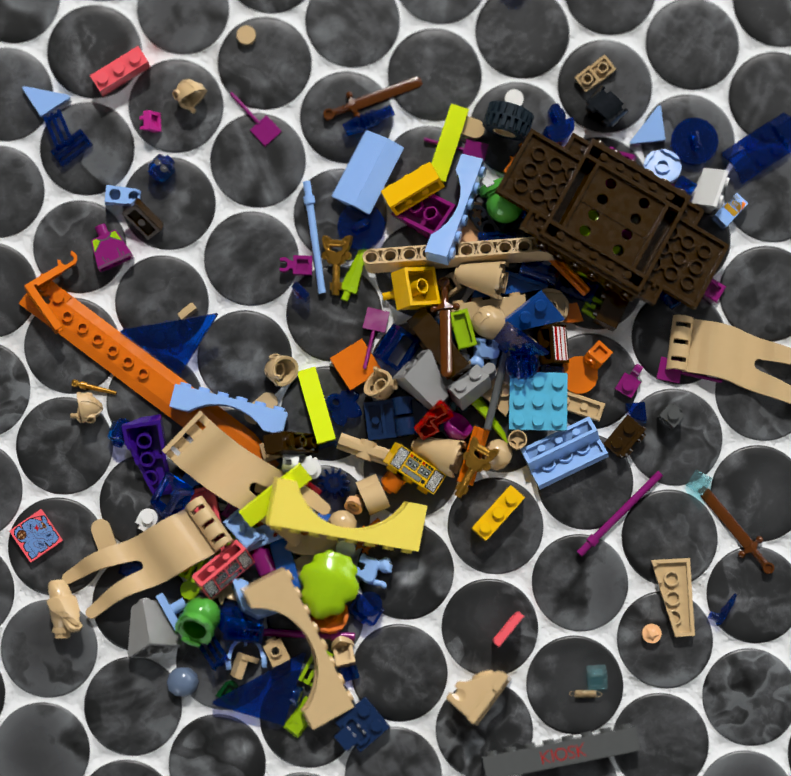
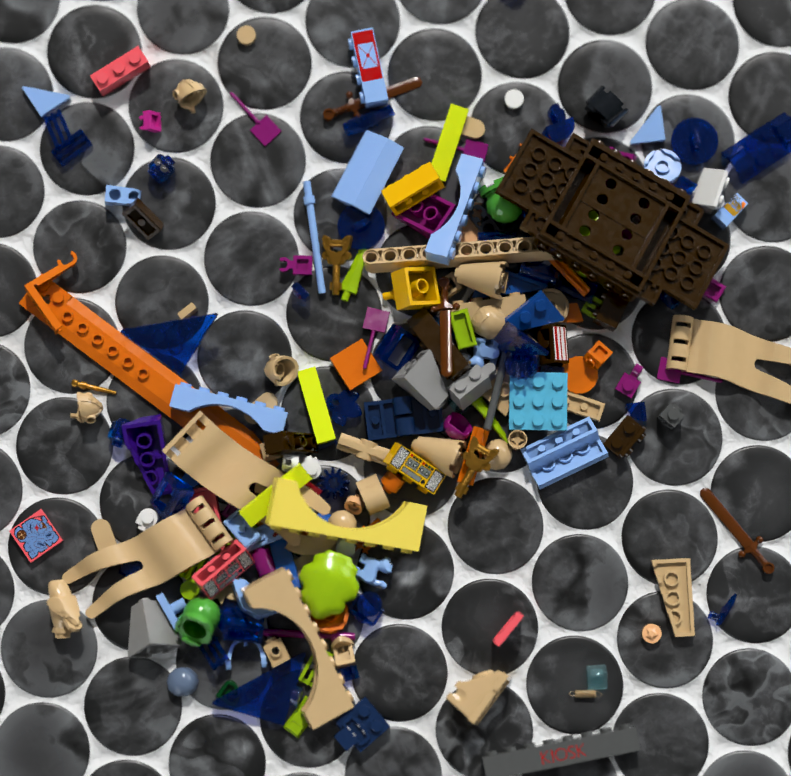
magenta torso [91,223,134,273] -> none
tan tile [230,652,260,680] -> none
tan helmet [364,366,398,400] -> none
red slope [414,400,454,440] -> none
yellow brick [471,485,525,541] -> none
black wheel [482,101,534,140] -> none
tan slope [574,55,617,92] -> none
magenta bar [576,471,663,557] -> none
clear light blue slope [686,470,713,496] -> none
none -> light blue brick [348,28,388,109]

